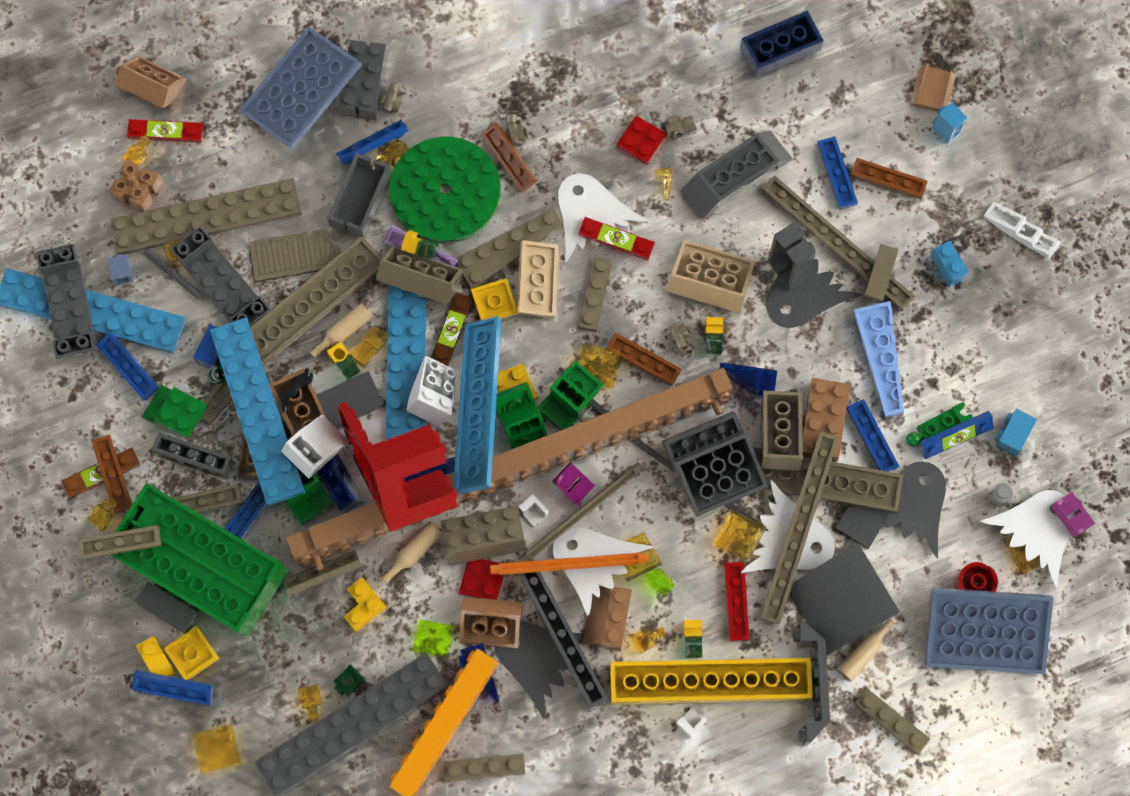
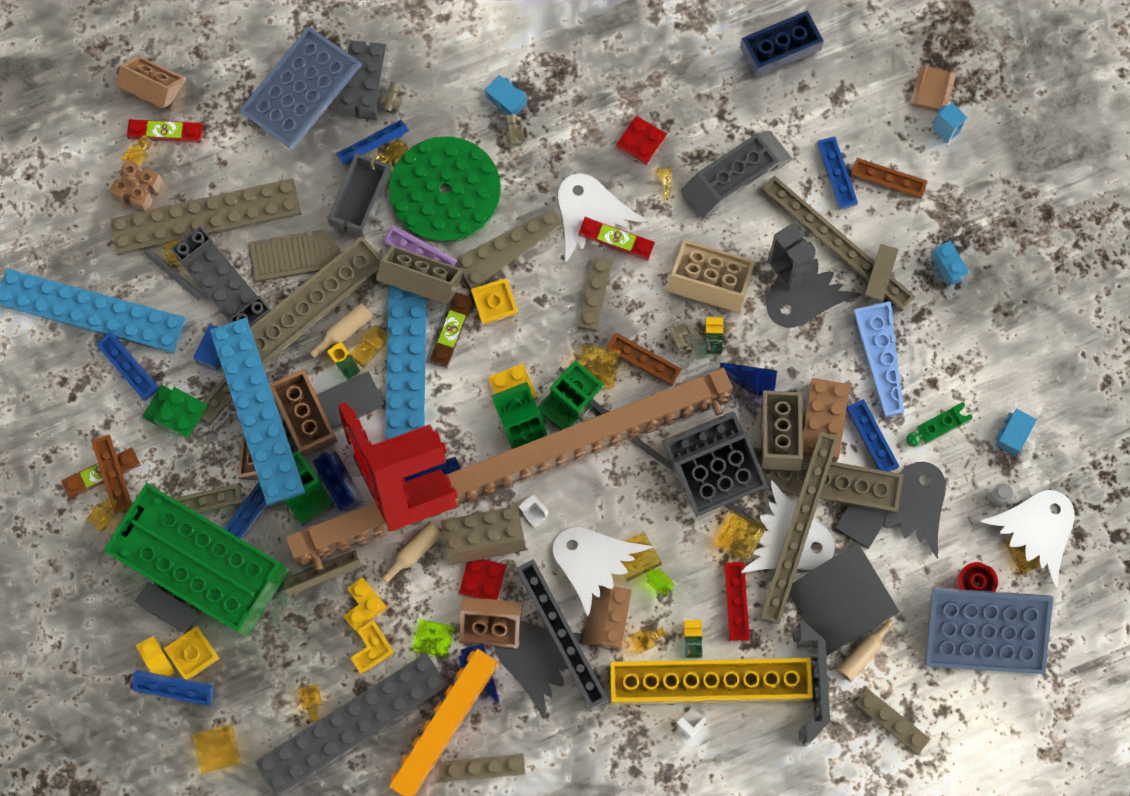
dark grey slope [36,243,95,359] -> none
dark tan plate [78,525,161,560] -> none
sand blue brick [108,254,134,286] -> none
dark grey brick [151,432,234,480] -> none
dark green cone [206,365,226,384] -> none
white slope [281,414,350,479] -> none
black hair [282,368,314,412] -> none
dark green brick [333,664,366,697] -> none
leg [401,230,440,259] -> none
white slope [407,356,458,427] -> none
dark azure plate [453,316,502,495] -> none
dark orange plate [481,123,538,192] -> none
orange piece [490,552,649,575] -> none
tan plate [517,240,558,319] -> none
dark tan piece [518,462,643,562] -> none
magenta piece [552,462,595,508] -> none
dark tan plate [666,115,697,138] -> none
blue plate [920,411,994,459] -> none
white slope [984,202,1060,259] -> none
magenta piece [1051,492,1095,538] -> none
none -> yellow plate [350,620,395,675]
none -> dark azure brick [485,75,527,115]

